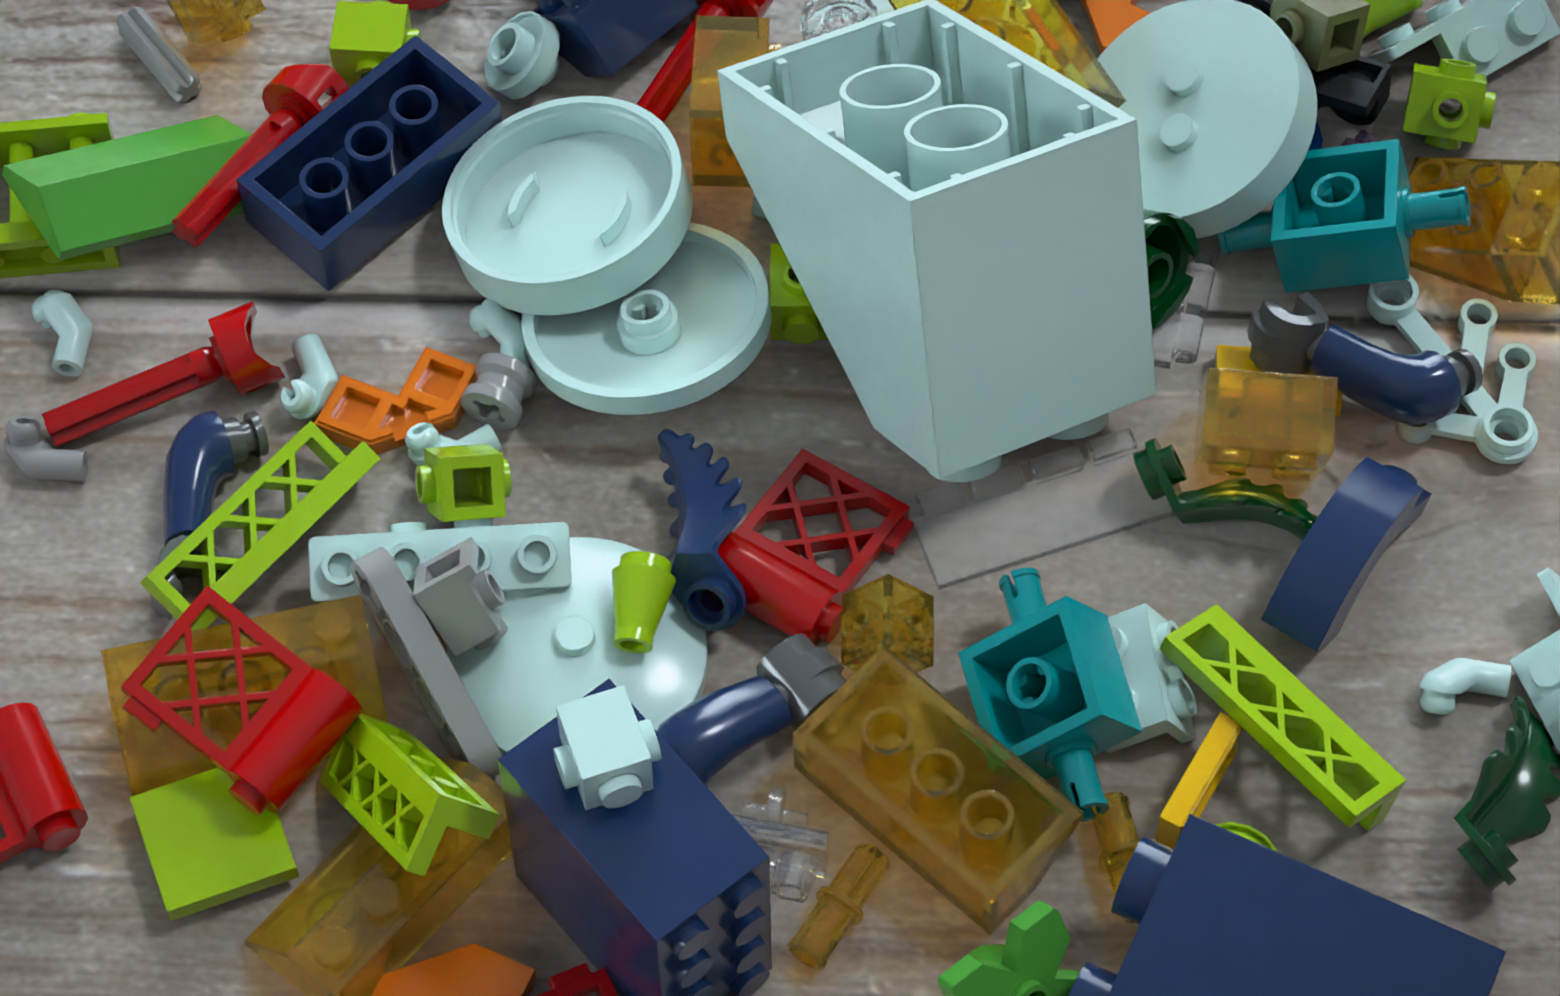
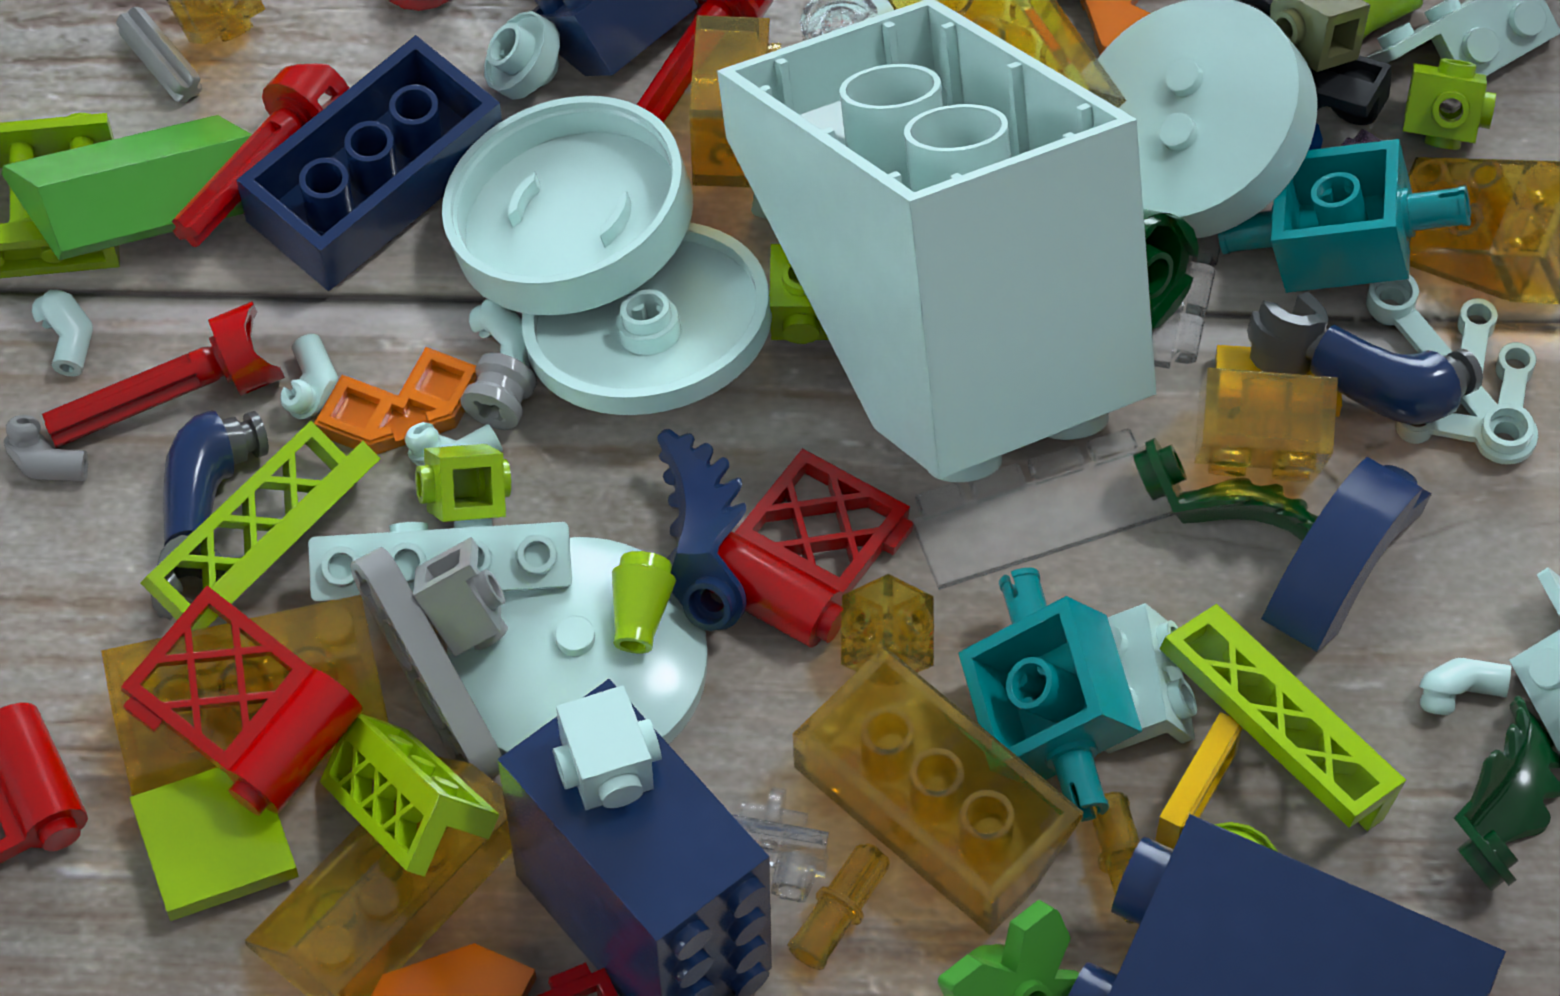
lime brick [329,1,422,85] -> none
dark blue piece [657,633,851,788] -> none

